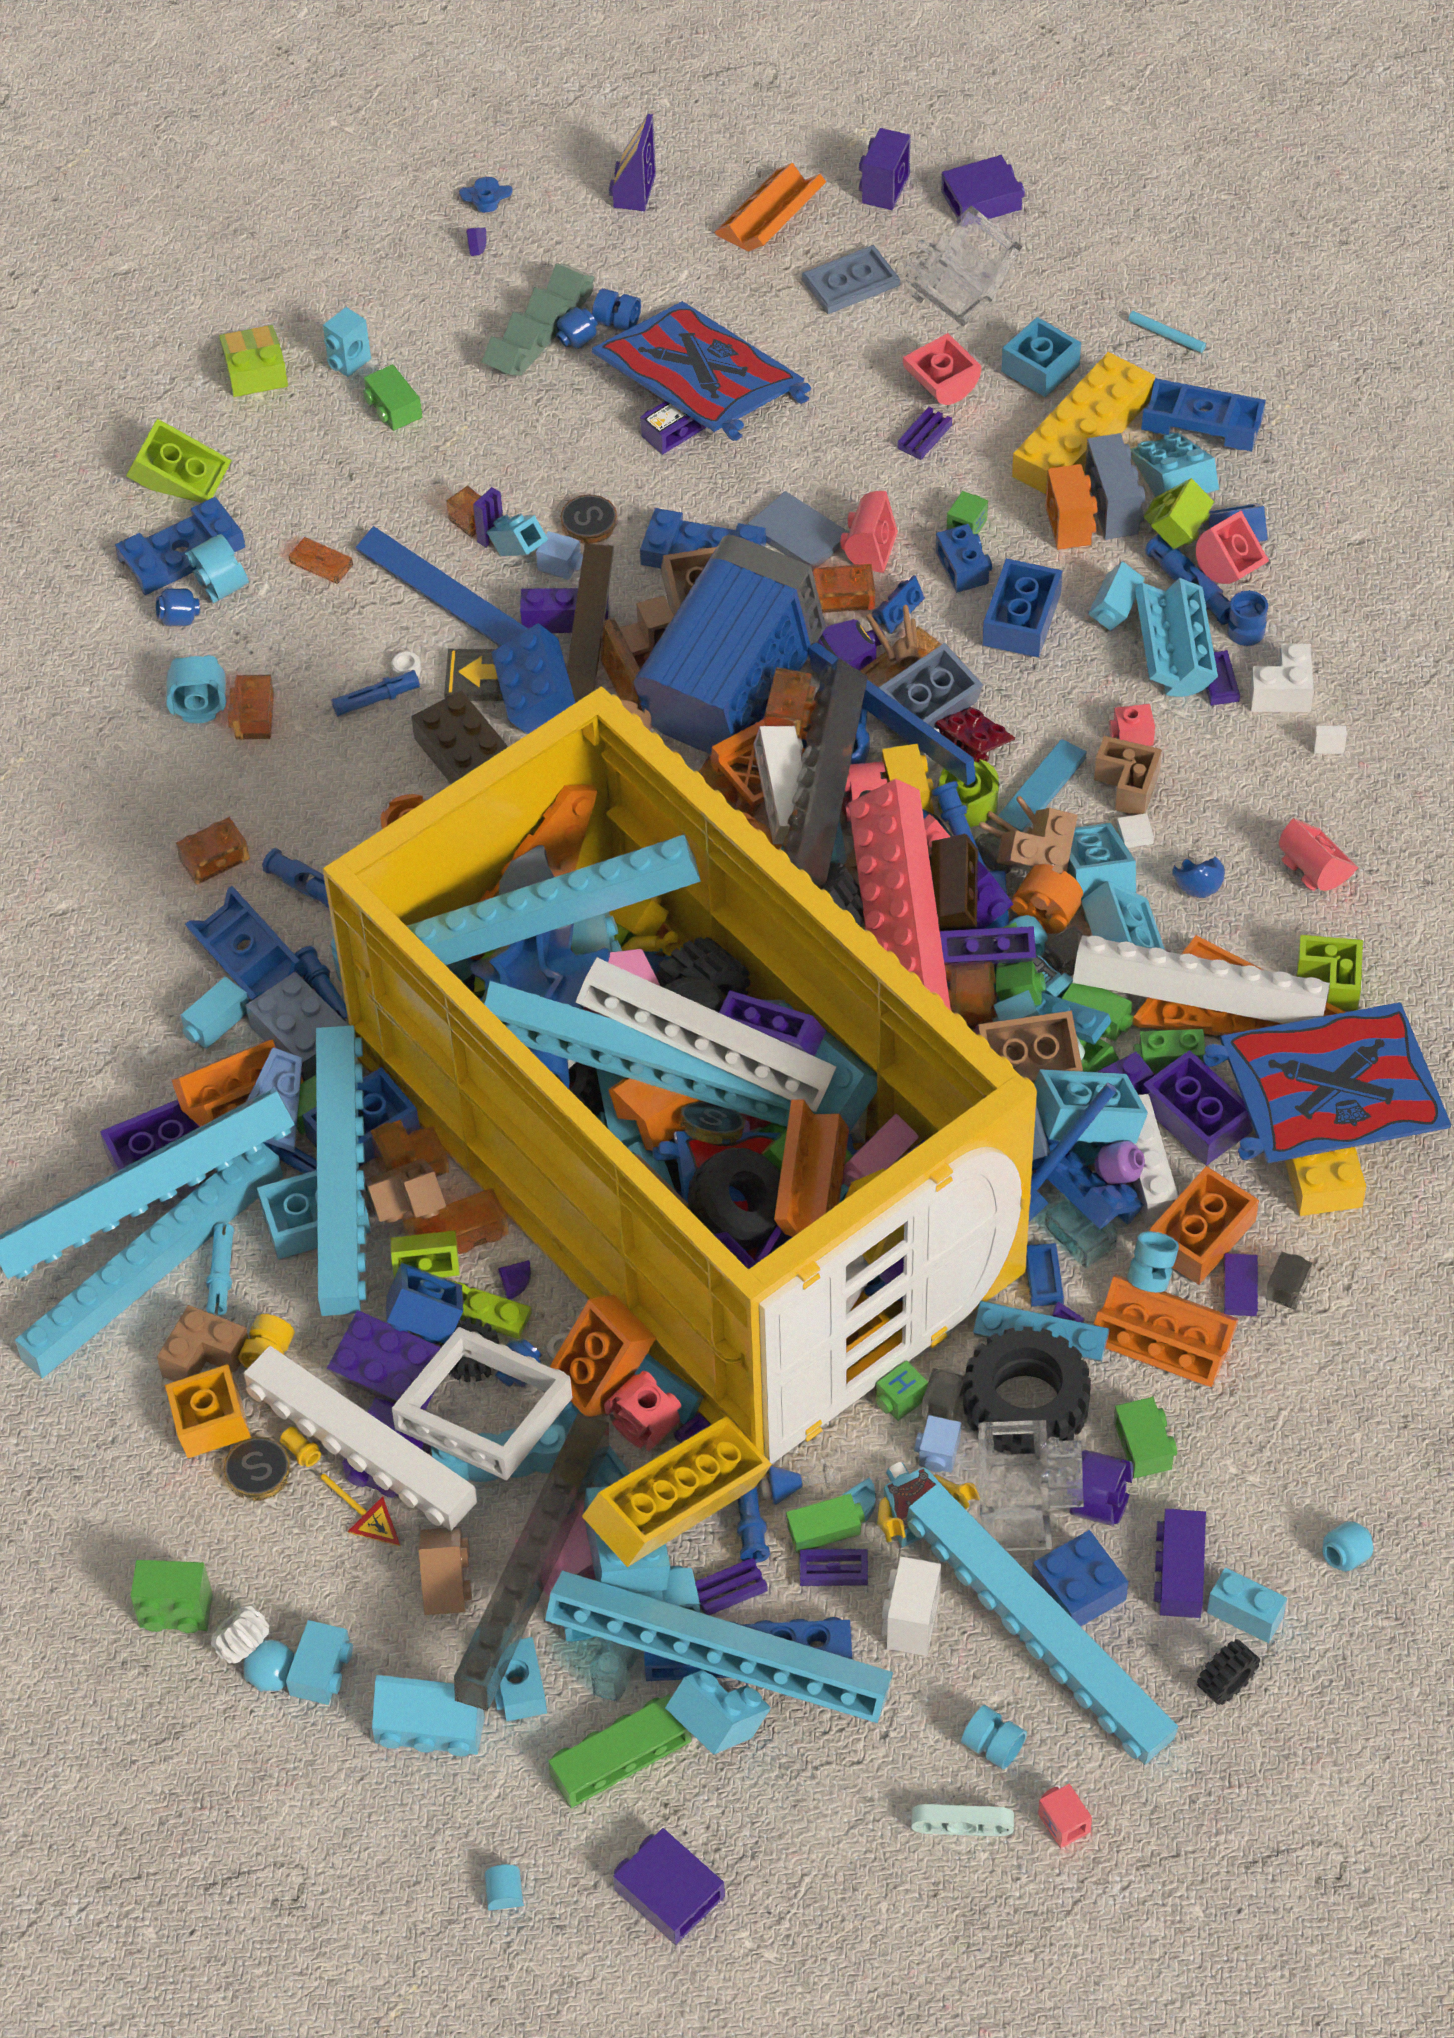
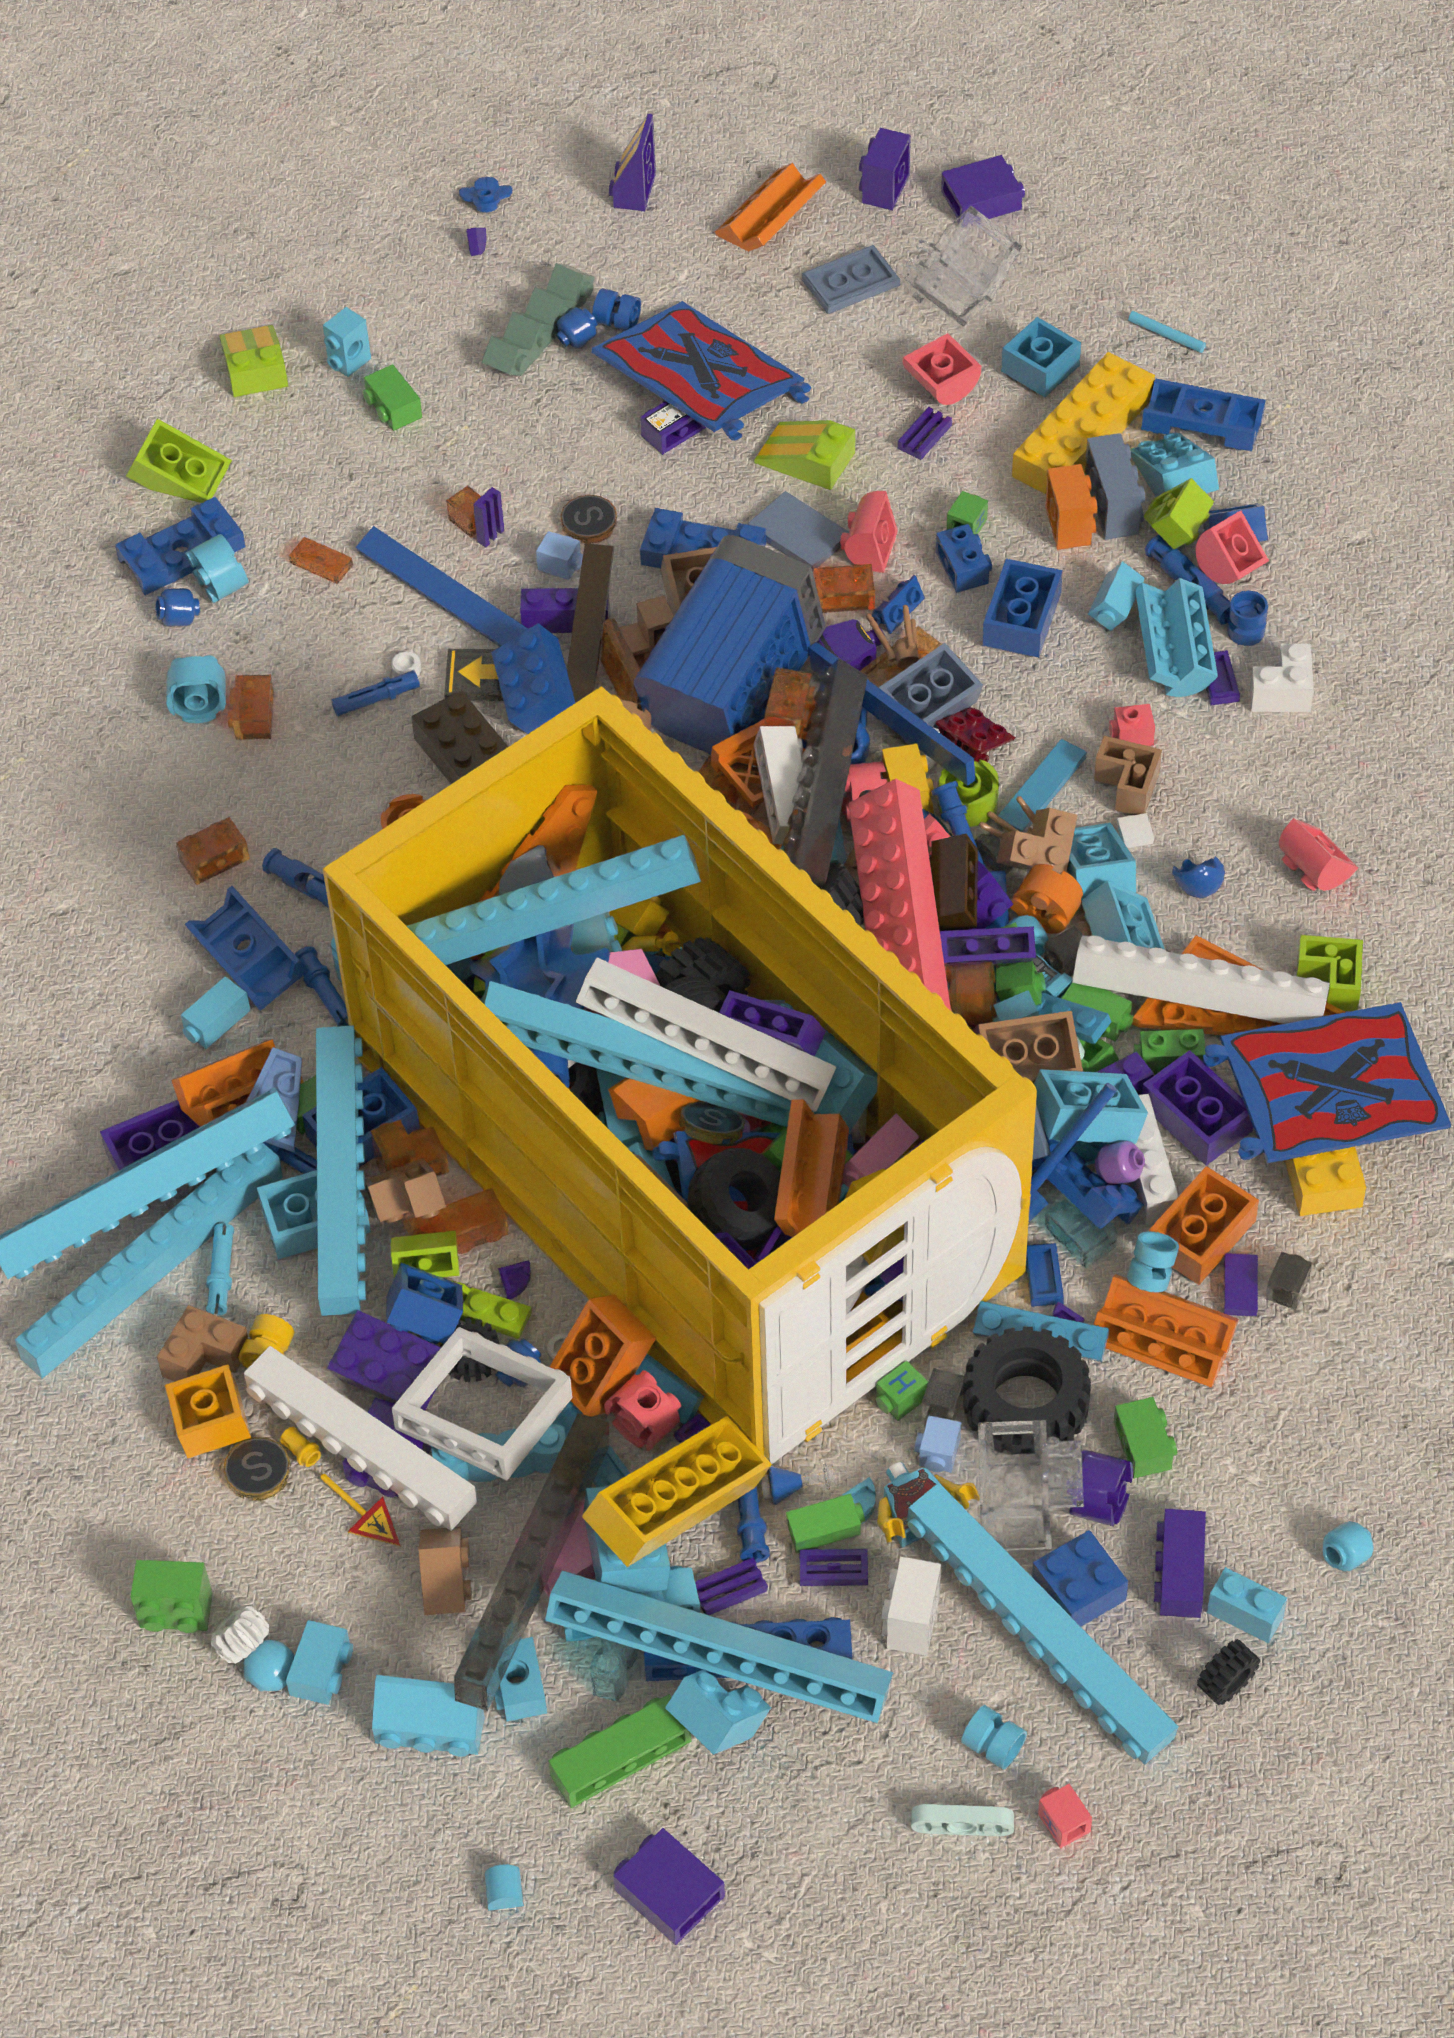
sand blue brick [246,972,349,1082] -> none
medium azure brick [487,513,548,556] -> none
white tile [1313,726,1347,754] -> none
none -> lime slope [754,420,855,490]

